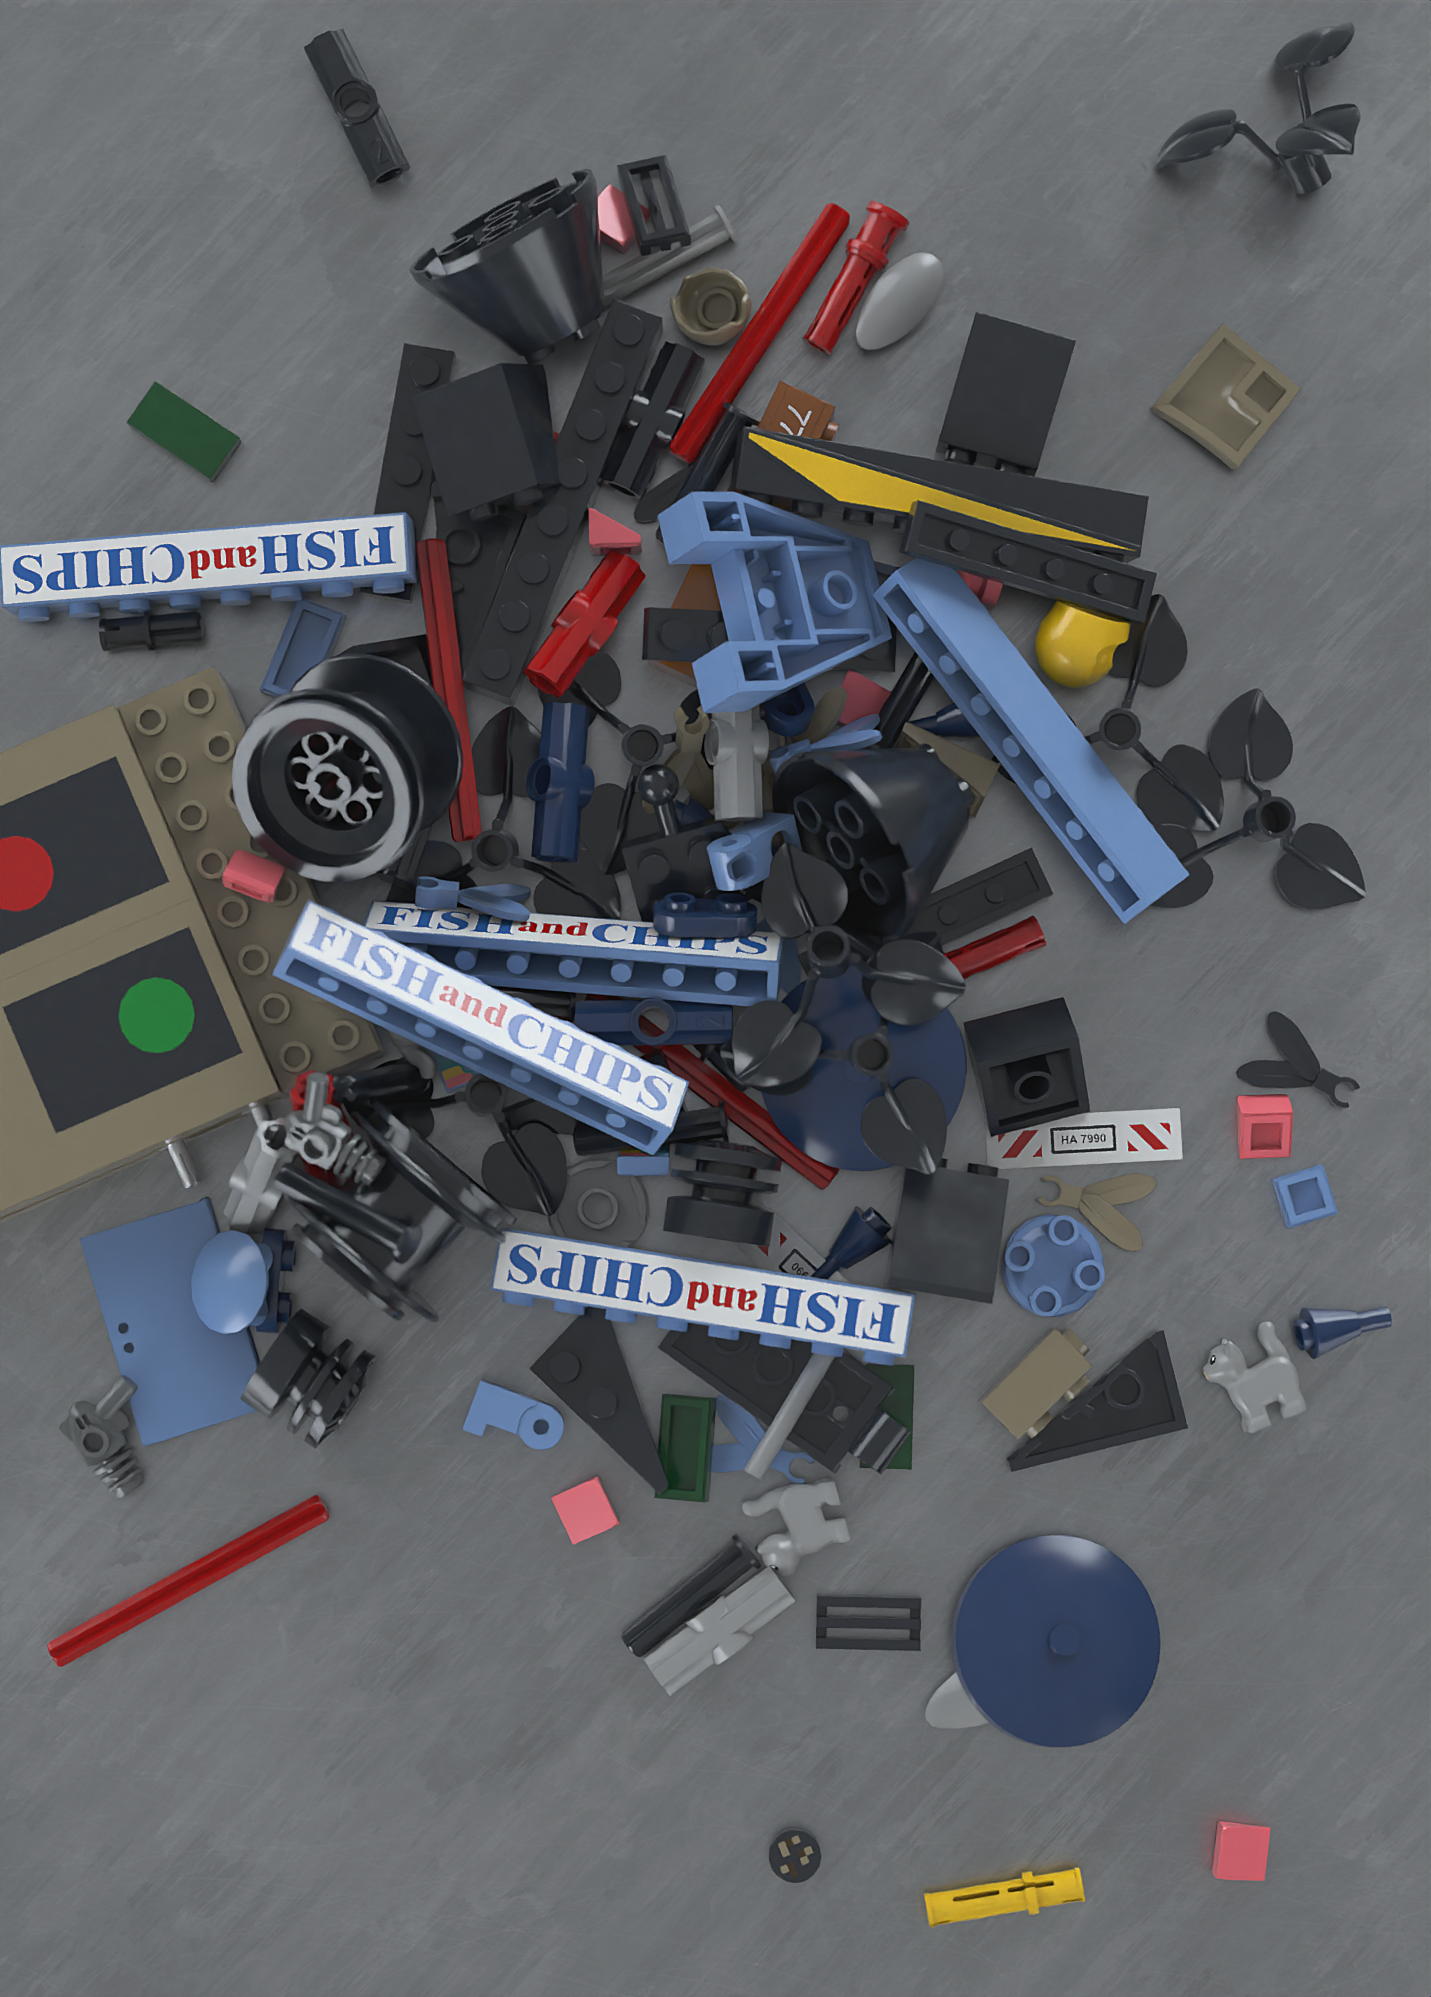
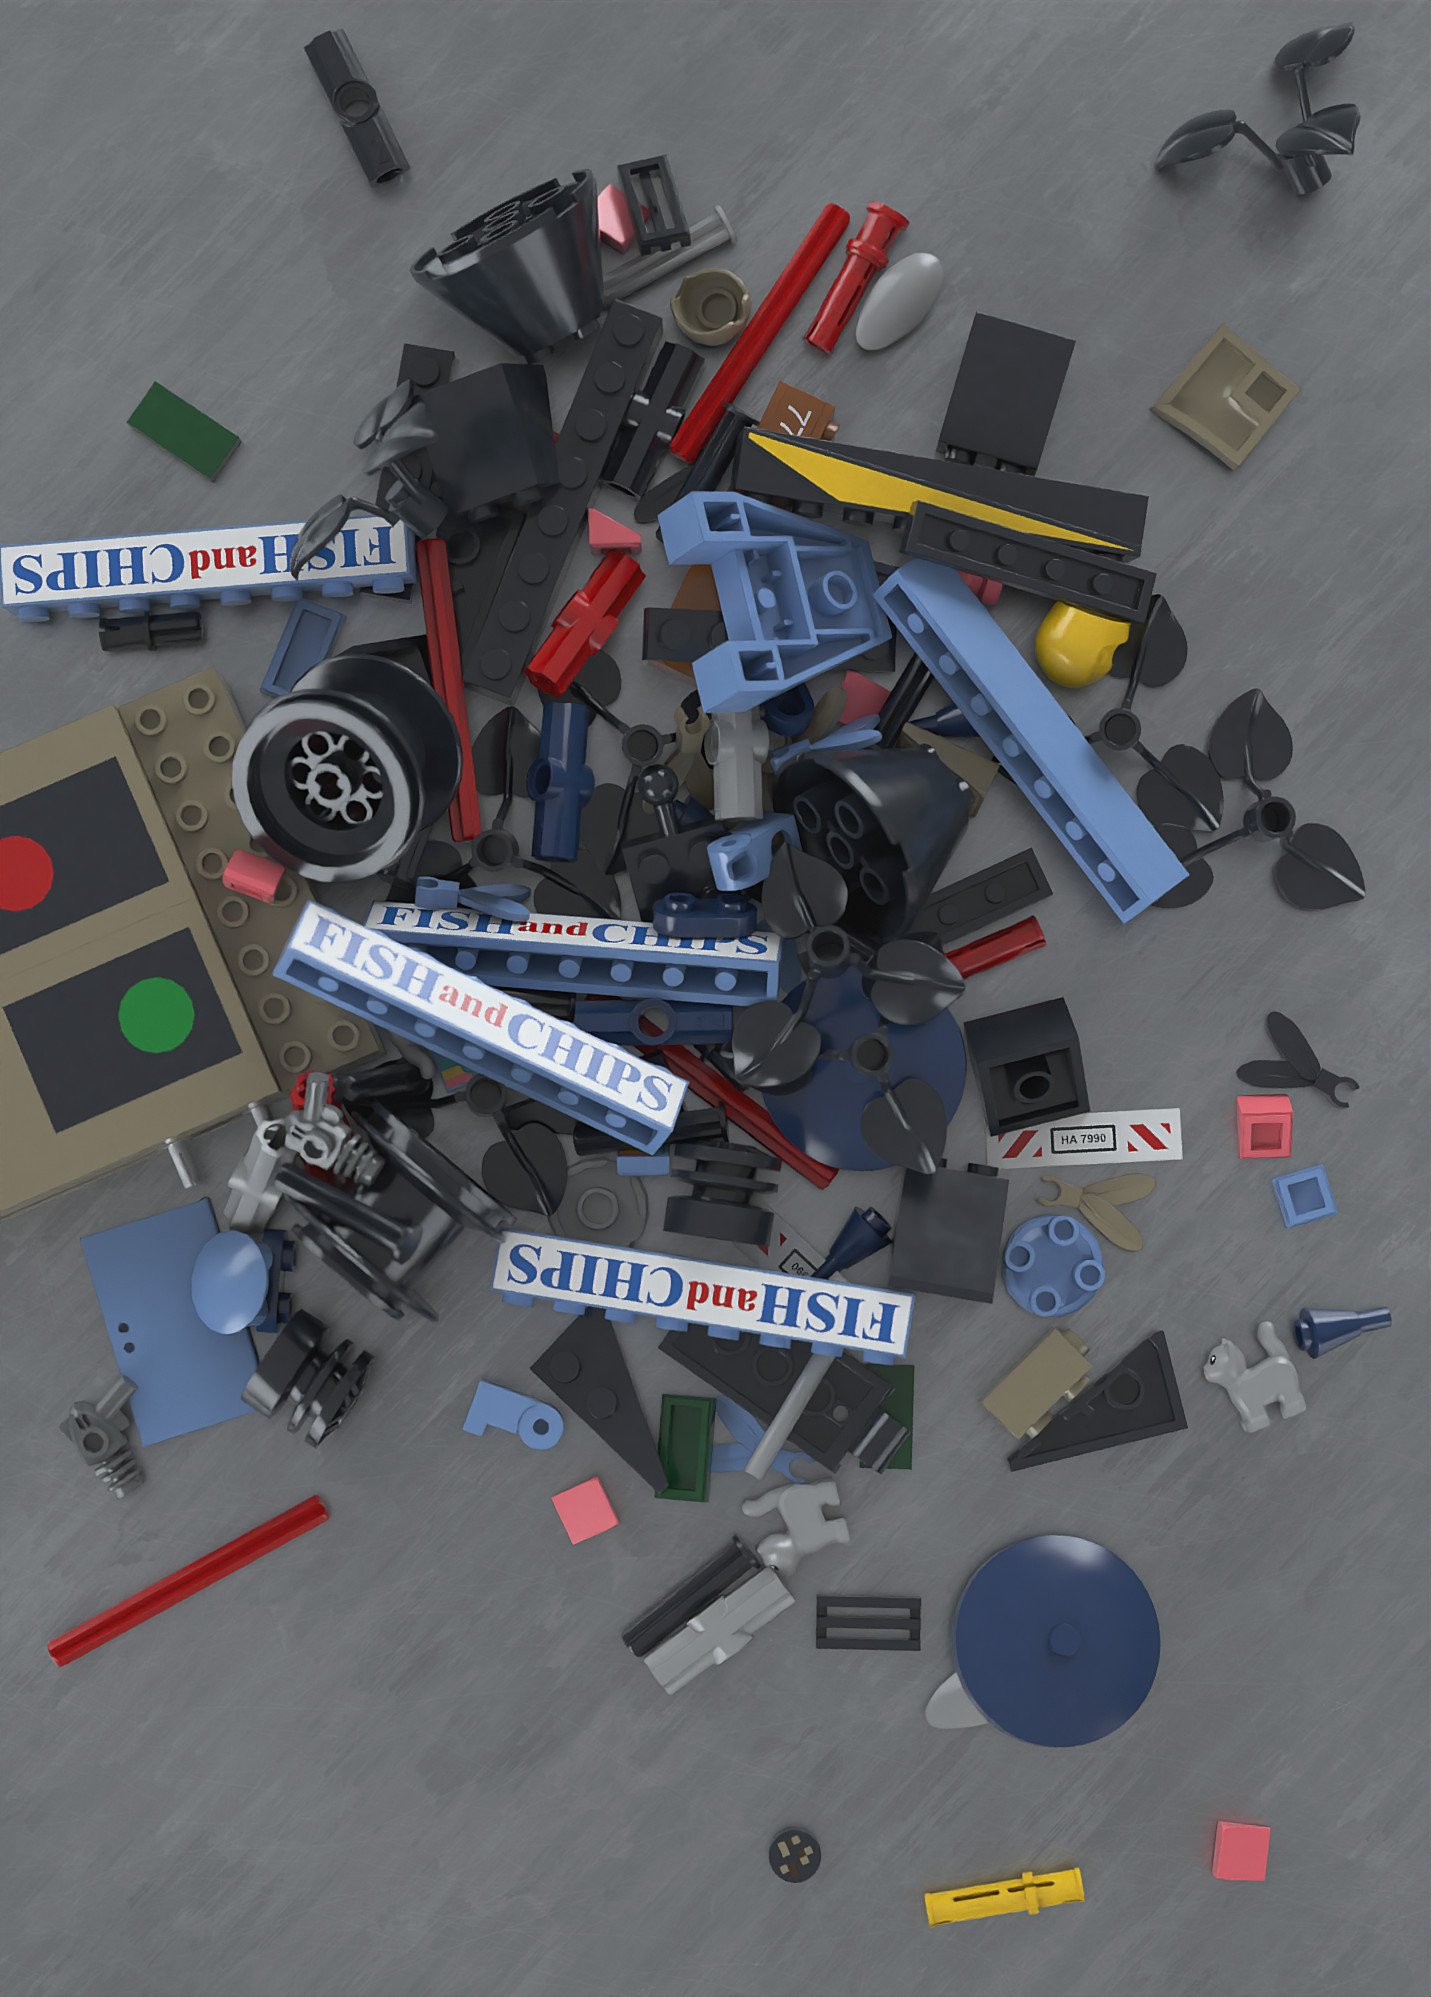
none -> black plant [290,379,448,581]

